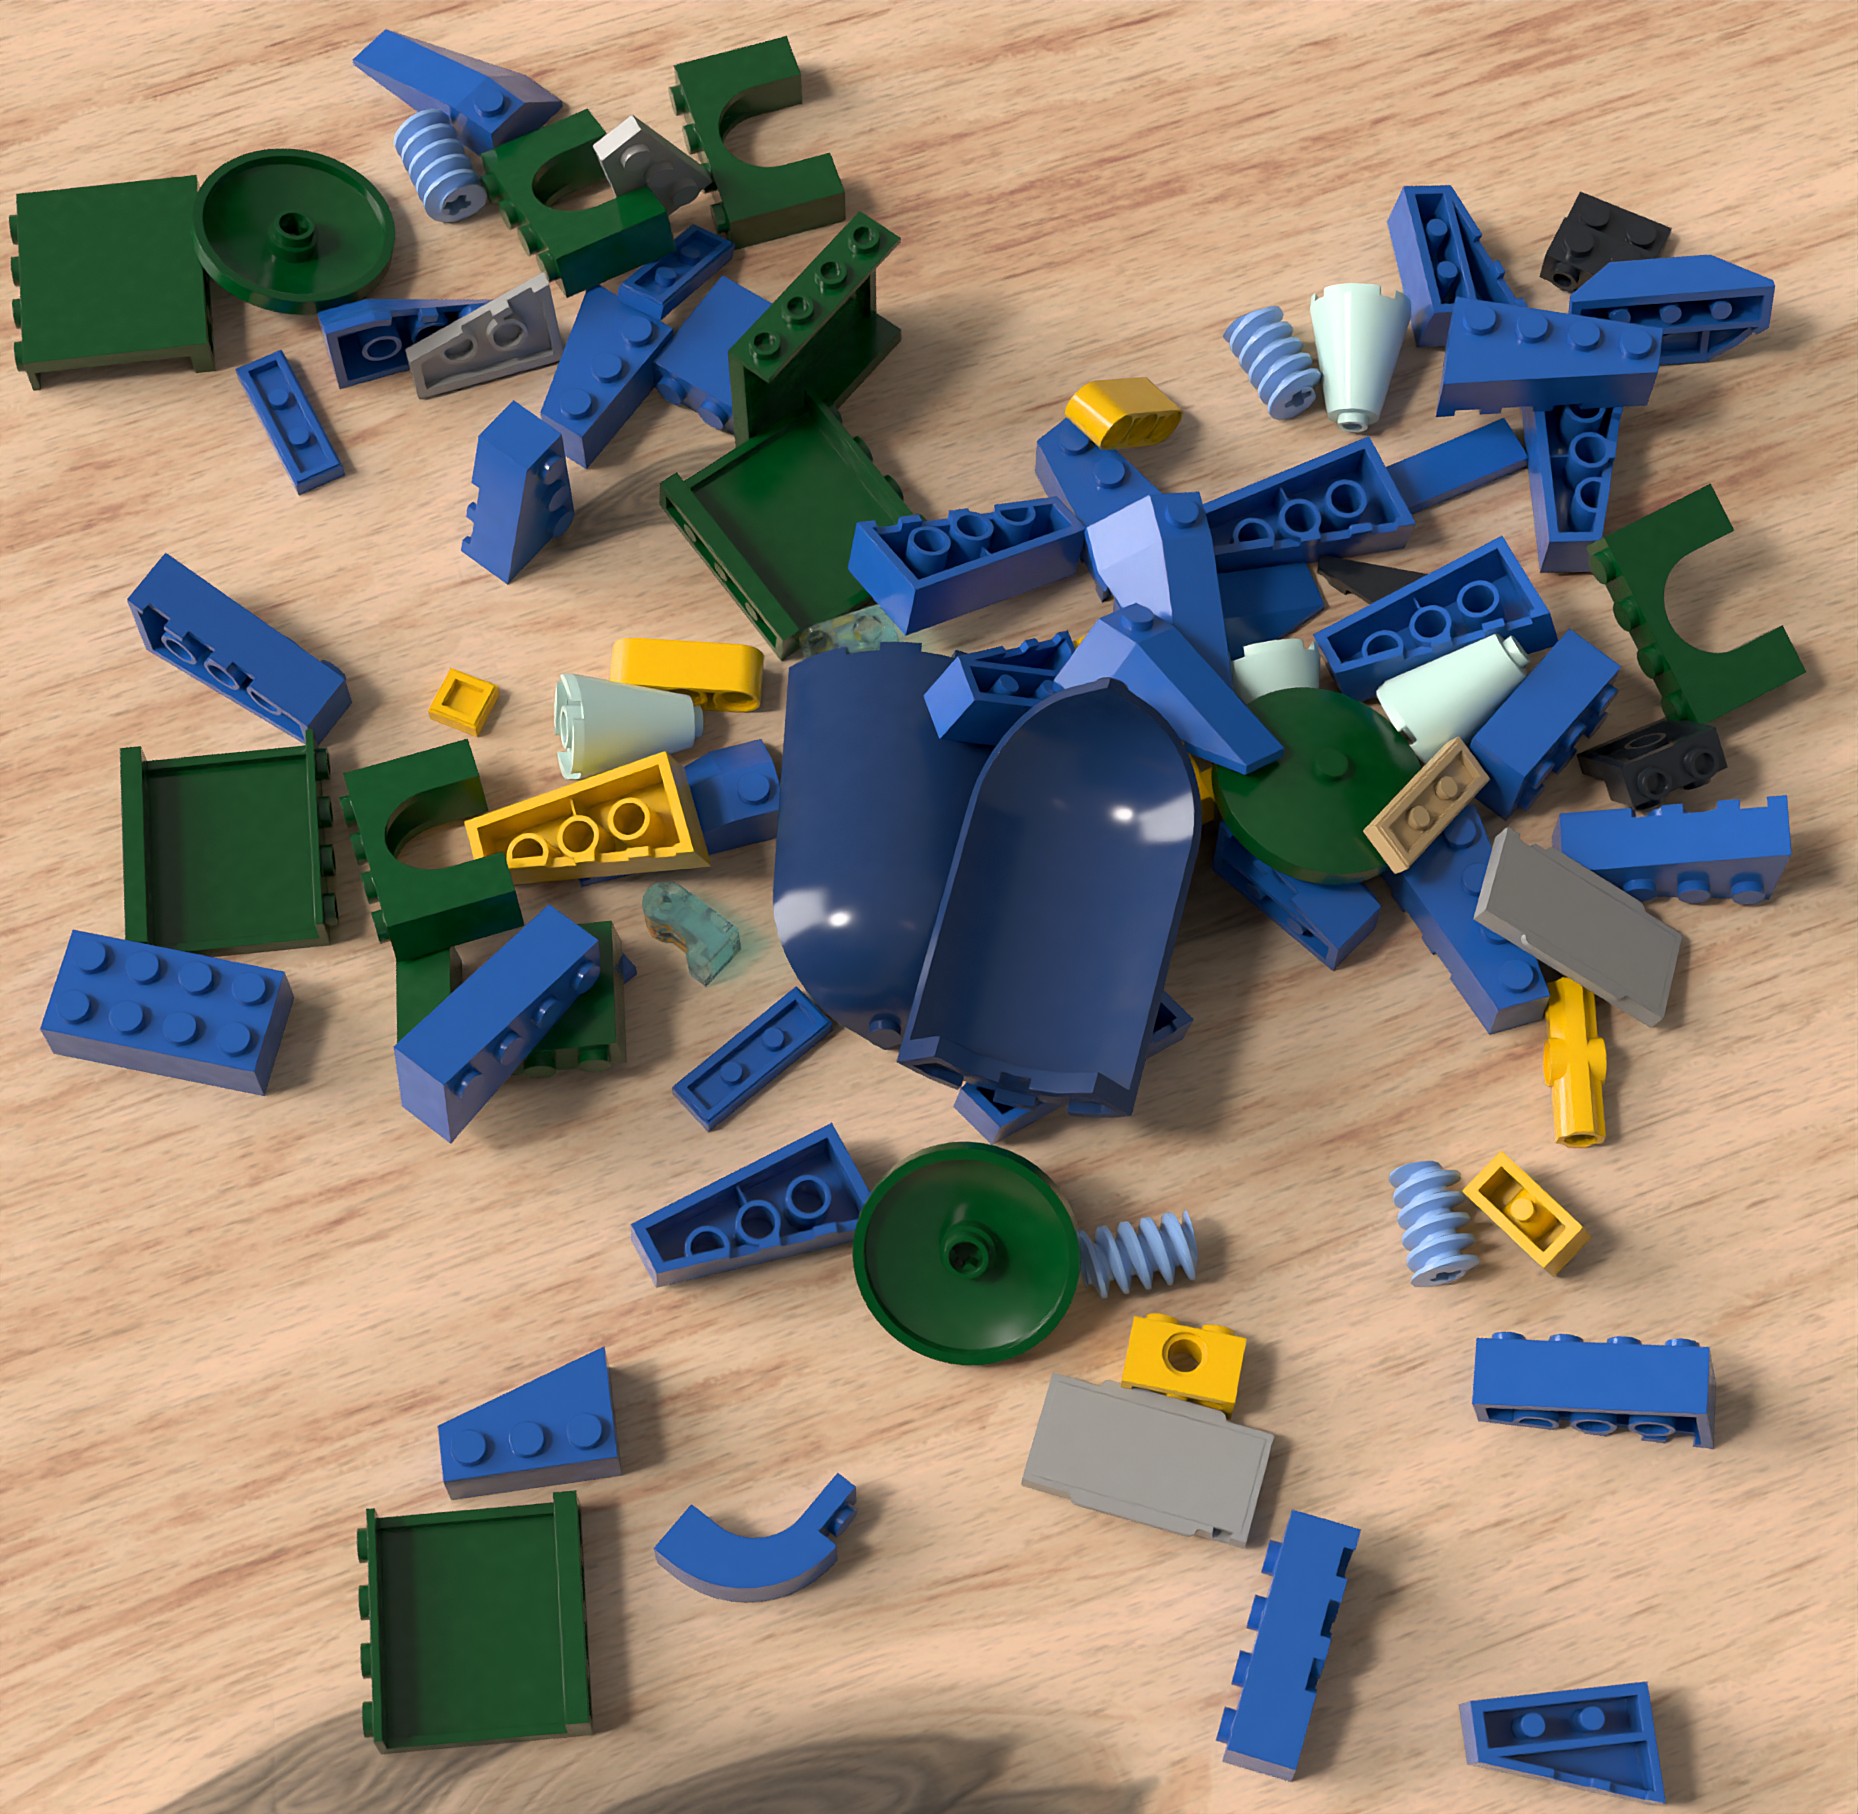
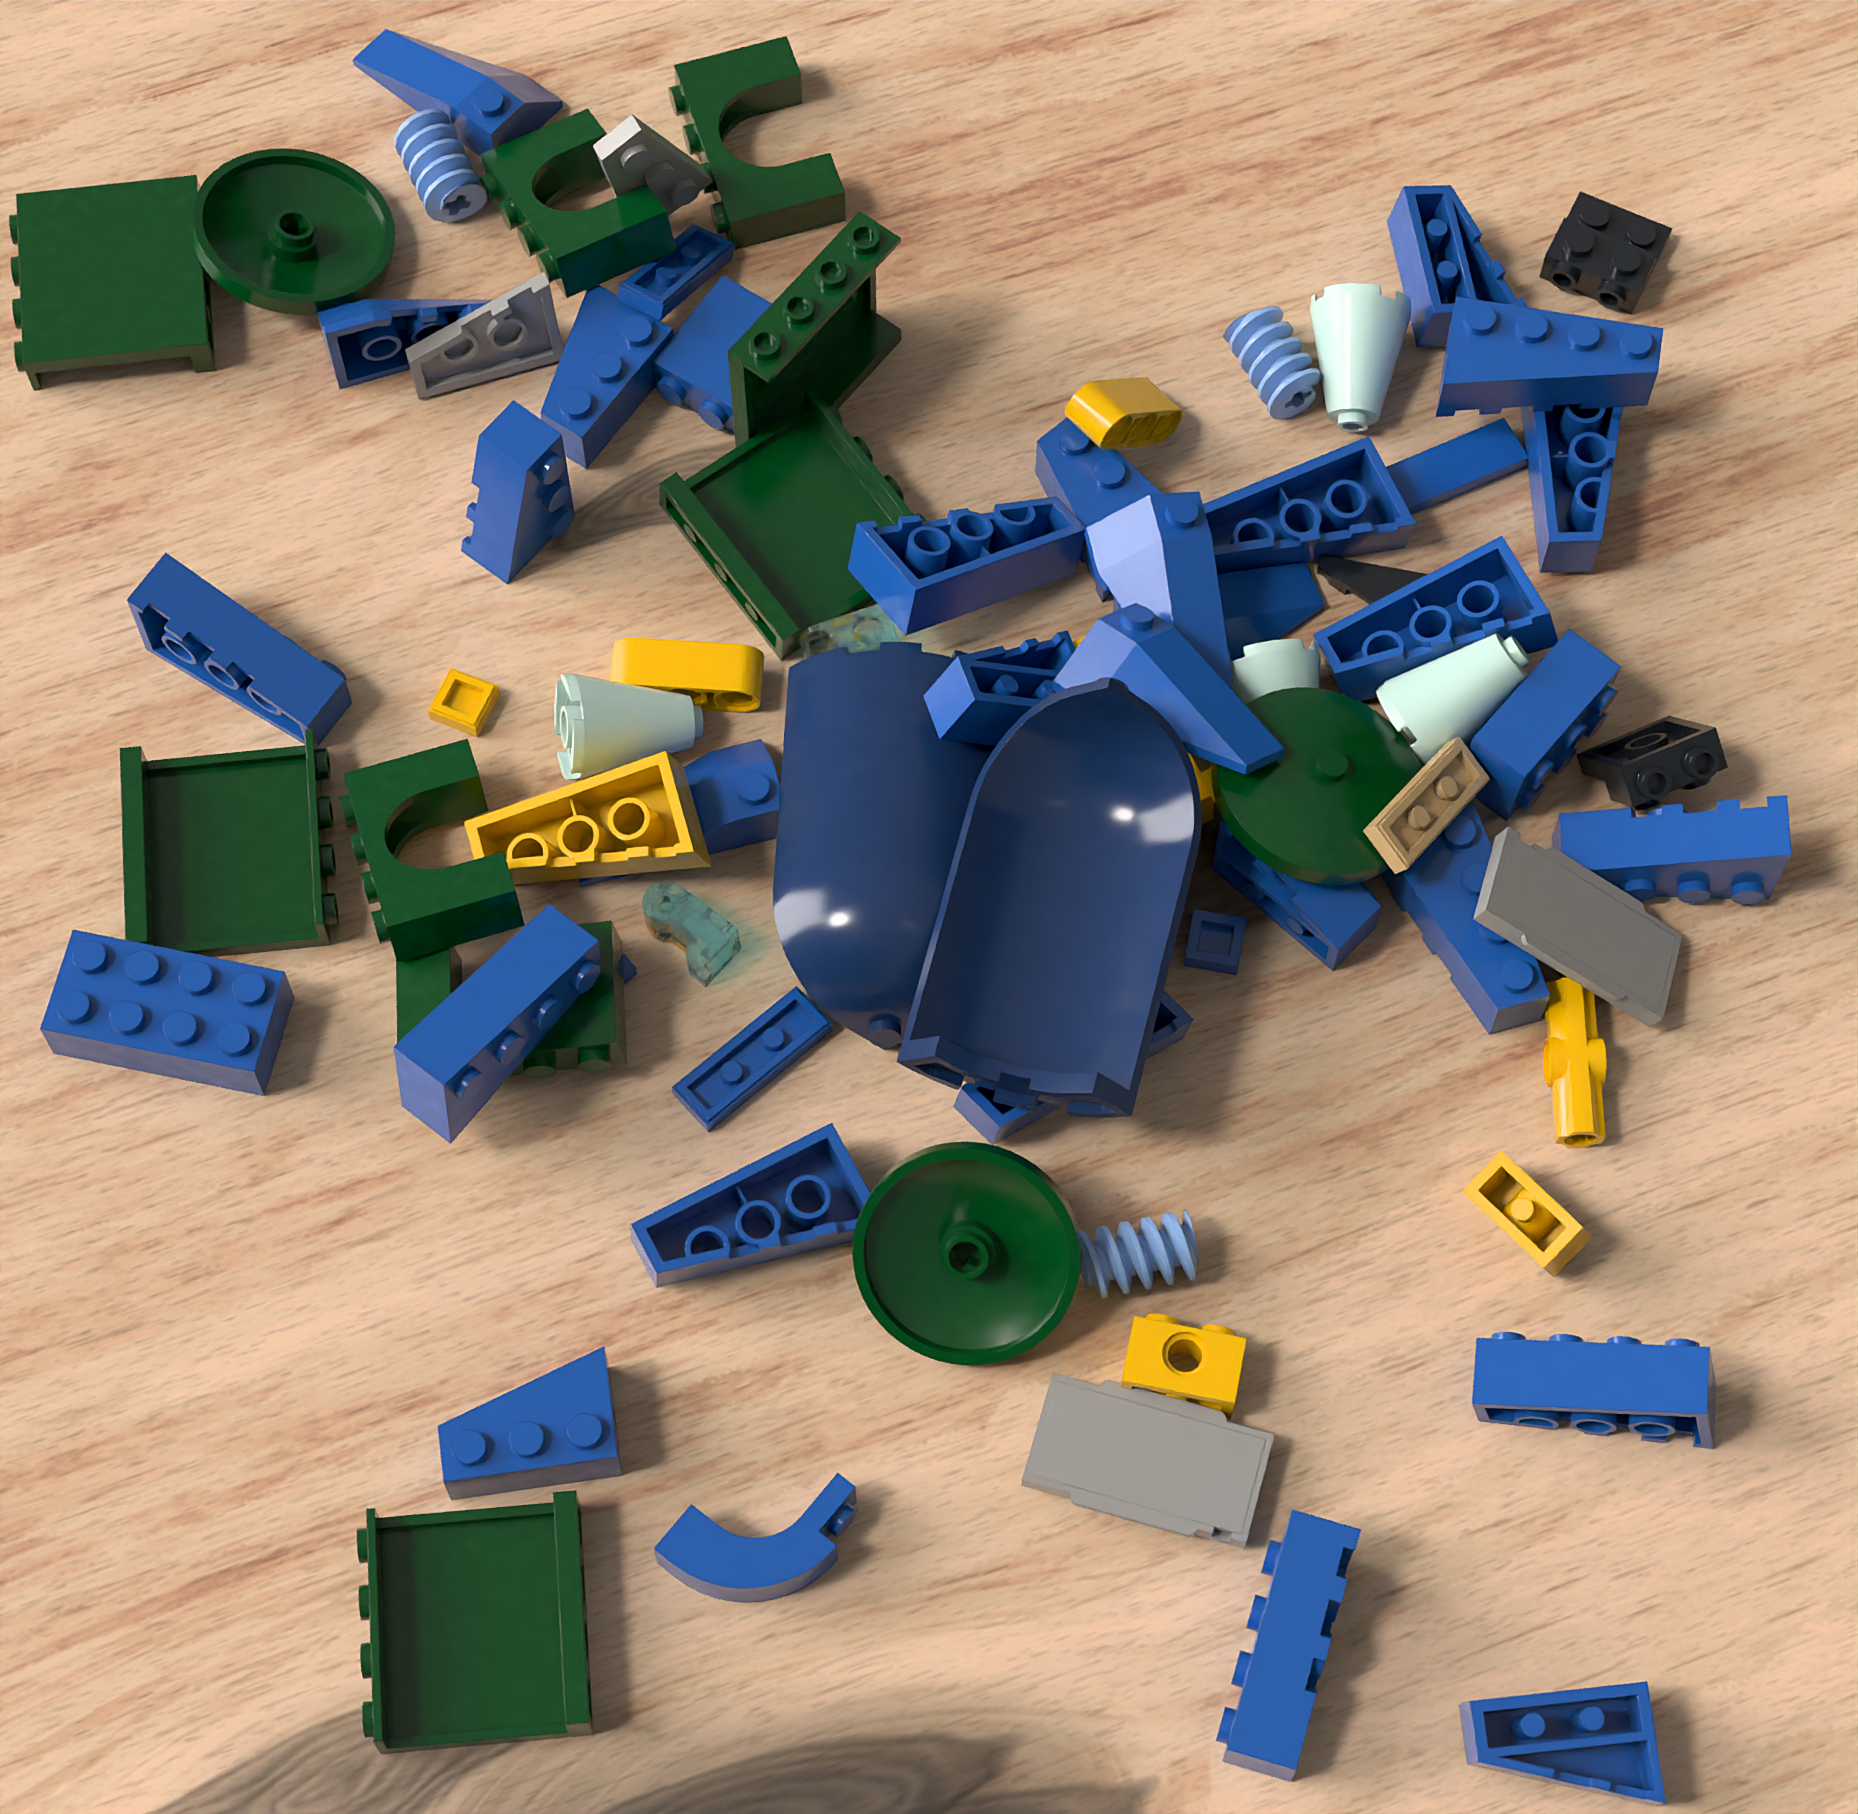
blue tile [235,349,345,495] -> none
light blue piece [1388,1161,1480,1287] -> none
blue wedge [1568,254,1775,365] -> none
dark green arch [1586,483,1806,725] -> none
none -> blue tile [1183,909,1247,975]

